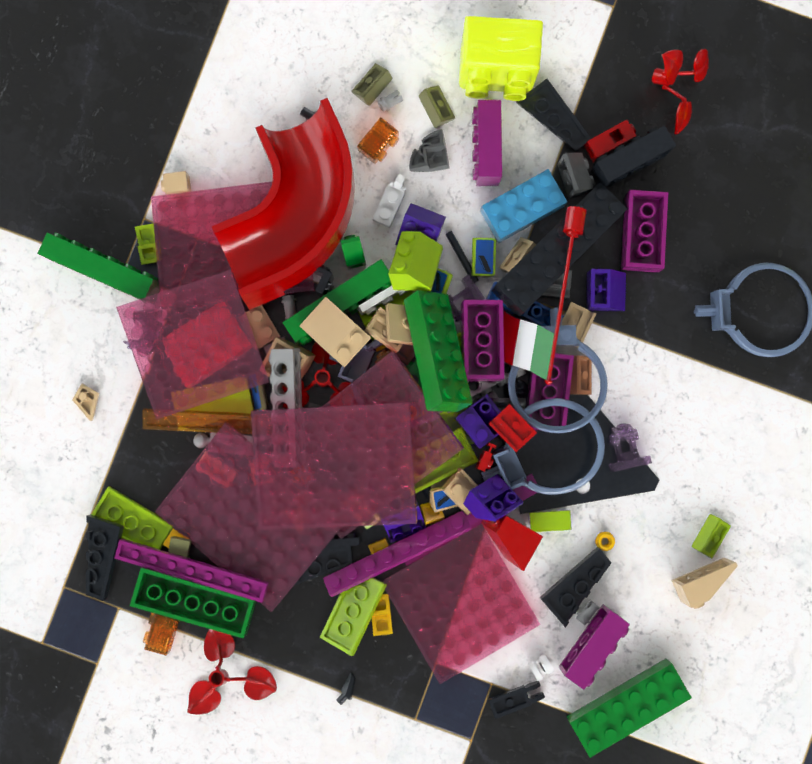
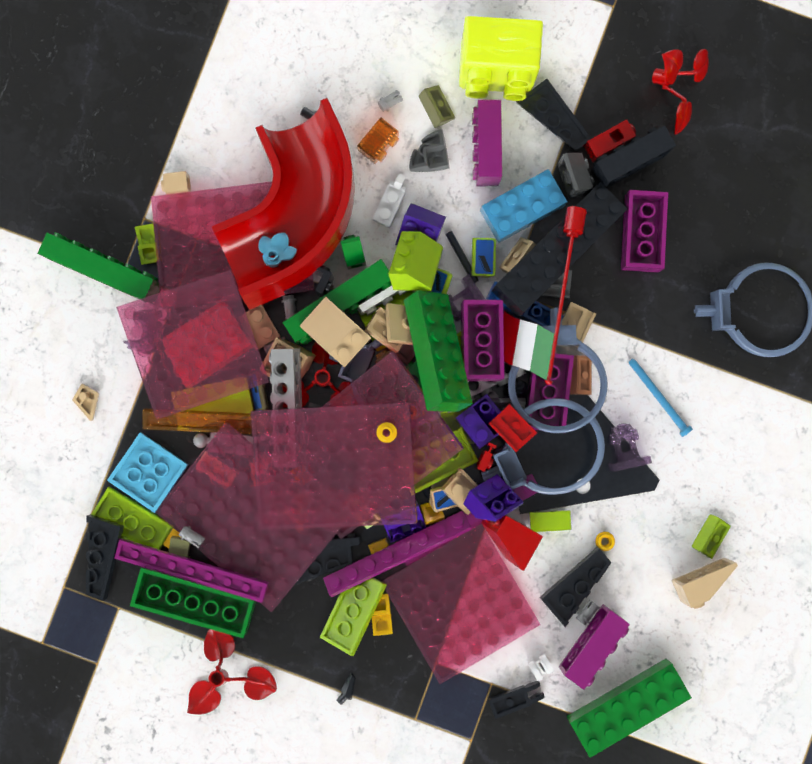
clear orange brick [143,613,180,656] -> none
olive slope [351,63,393,106] -> none
dark purple slope [587,269,626,311] -> none
none -> medium azure plate [107,432,189,513]
none -> light grey pin [179,526,205,548]
none -> medium azure plate [258,232,297,267]
none -> yellow plate [377,422,397,443]
none -> dark azure bar [629,359,693,437]

